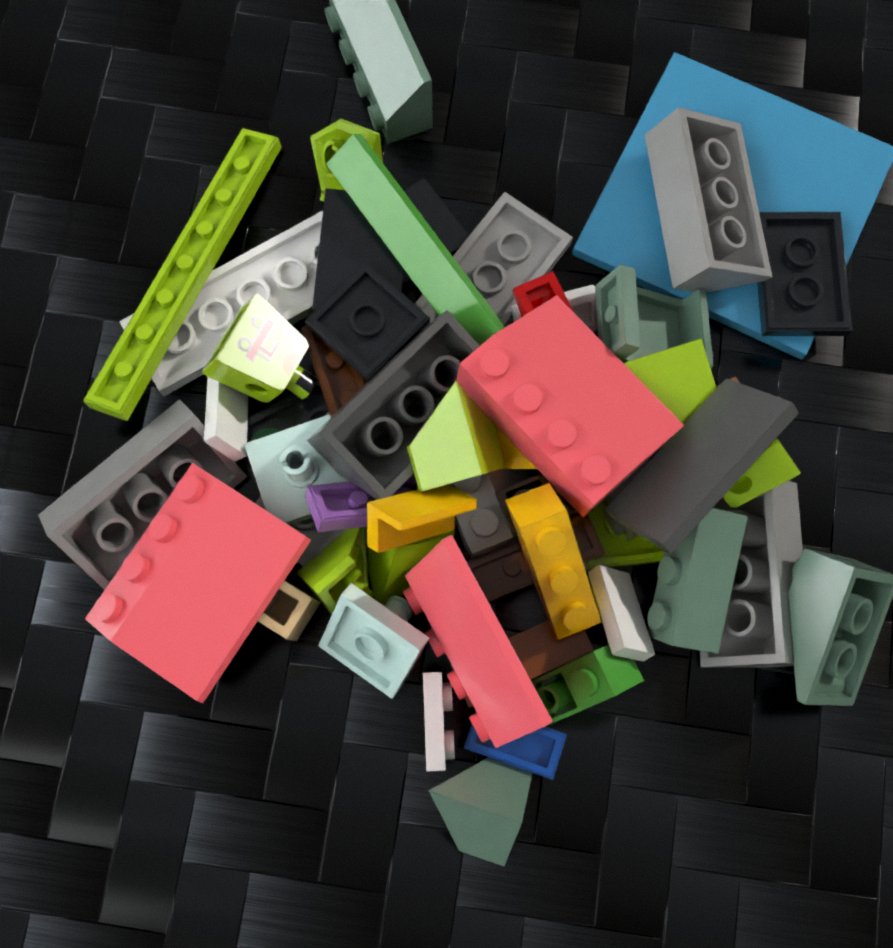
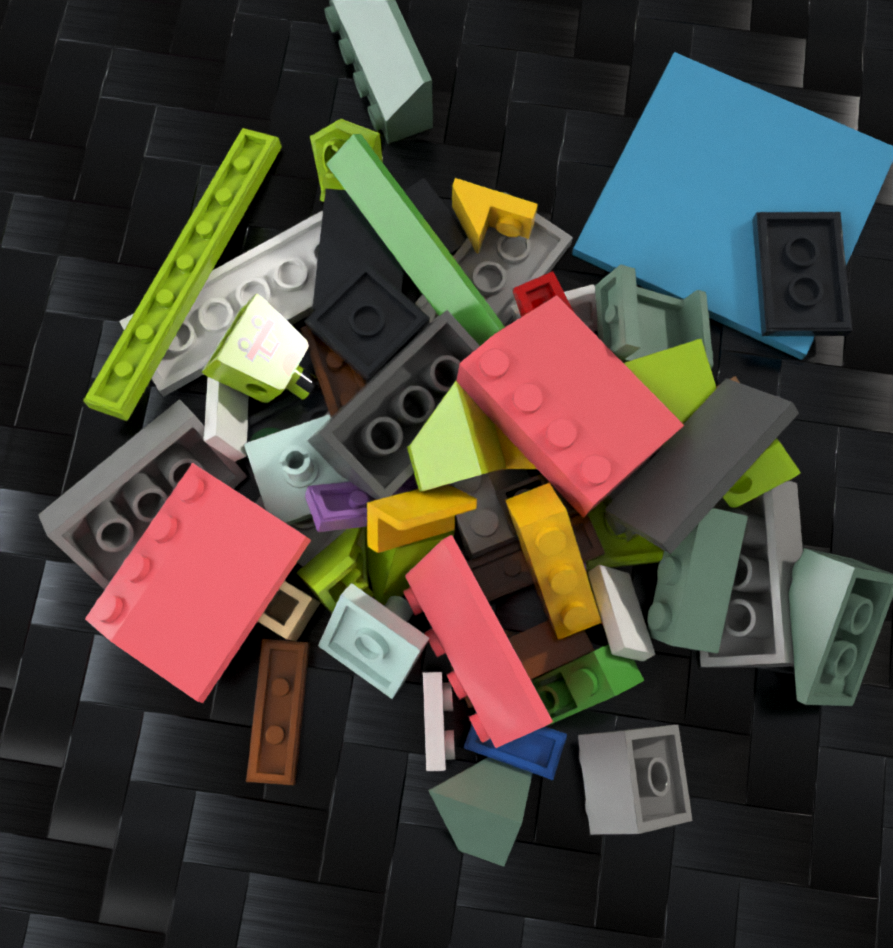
light grey slope [645,107,772,293] -> none
none -> dark orange tile [246,639,310,785]
none -> yellow slope [452,178,538,254]
none -> light grey slope [578,724,693,835]

